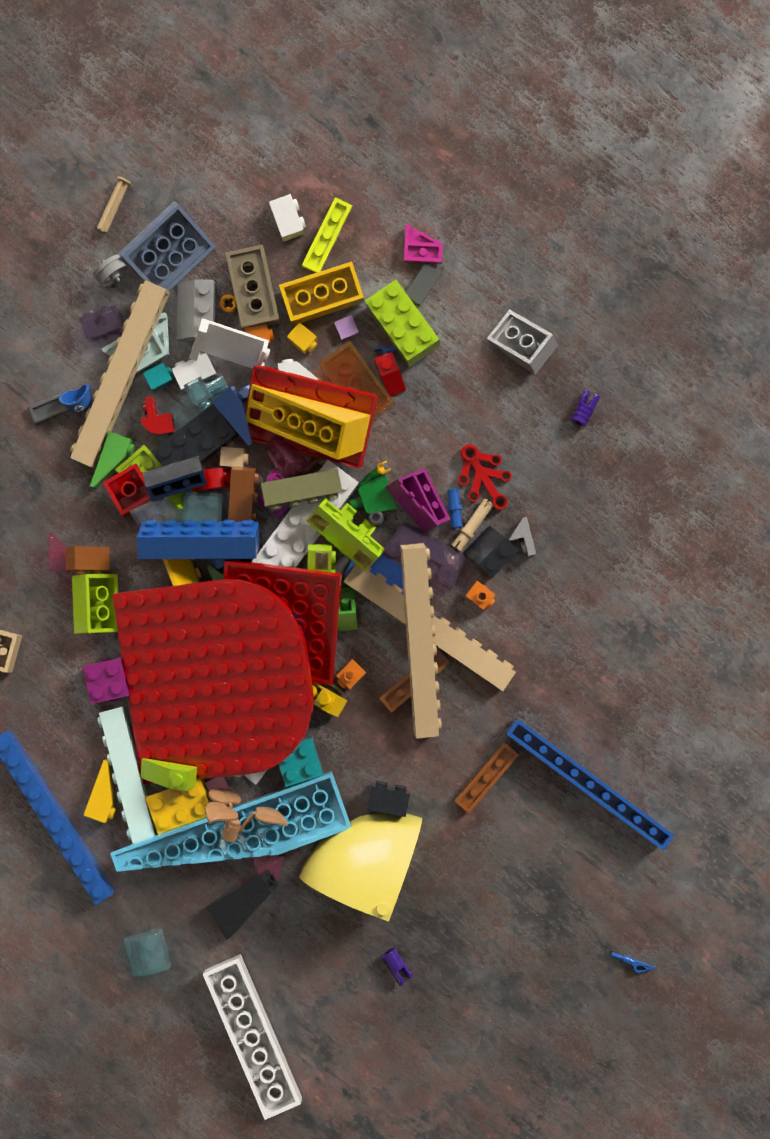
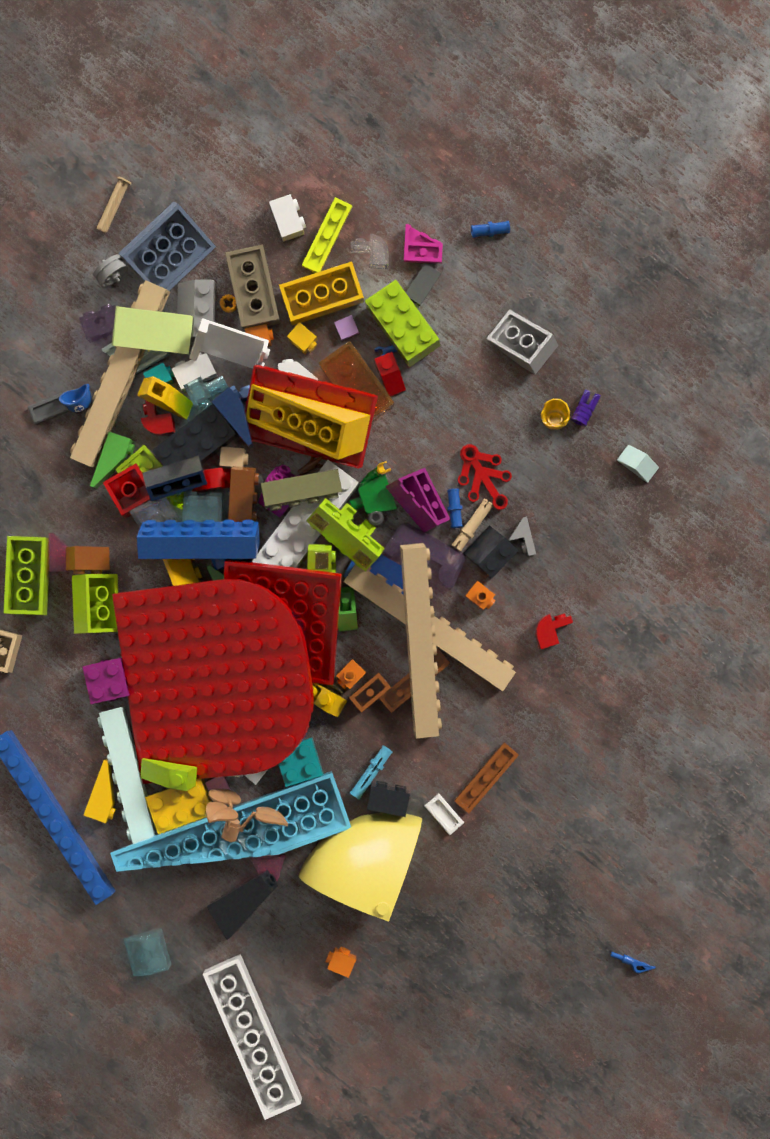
clear pink slope [265,436,308,477] -> none
dark purple hinge [380,947,413,987] -> none
blue brick [505,718,675,851] -> none
none -> lime brick [4,536,51,615]
none -> yellowish green tile [112,306,193,354]
none -> yellow slope [137,376,194,420]
none -> orange brick [326,947,357,978]
none -> dark orange brick [349,673,391,713]
none -> medium azure pin [350,745,393,800]
none -> clear brick [351,234,389,269]
none -> white tile [424,793,464,835]
none -> blue pin [471,221,510,238]
none -> red brick [535,613,573,649]
none -> yellow hair [541,398,570,430]
none -> light aqua slope [617,445,659,483]

